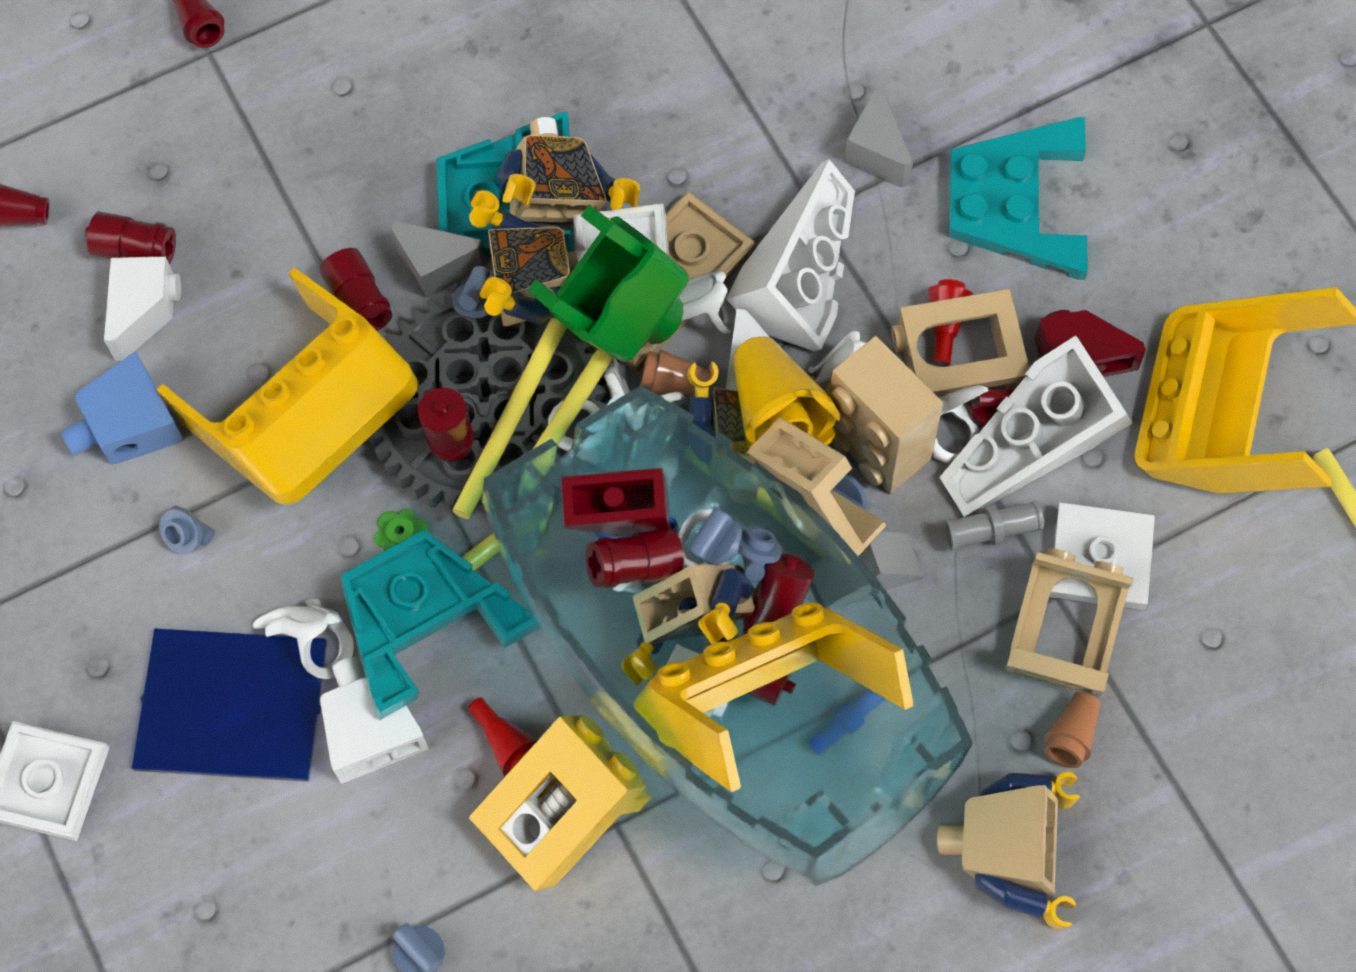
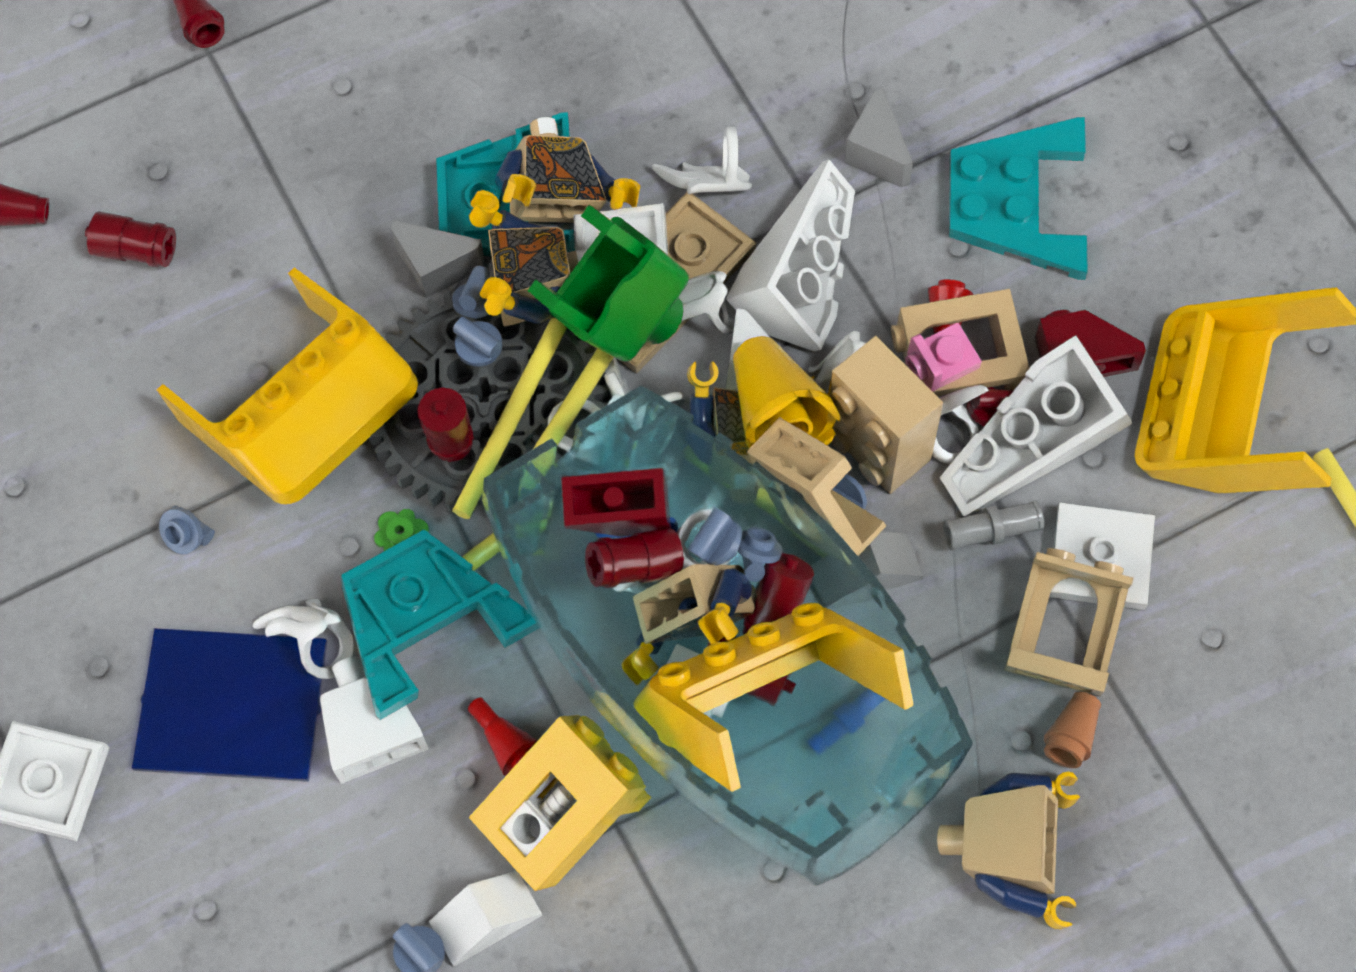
medium blue torso [60,352,184,464] -> none
white slope [104,256,181,361] -> none
dark red piece [319,247,393,331] -> none
nougat cone [640,349,710,396] -> none
none -> white slope [429,871,543,967]
none -> sand blue plate [453,317,502,367]
none -> white piece [652,126,752,194]
none -> bright pink bracket [905,323,982,392]

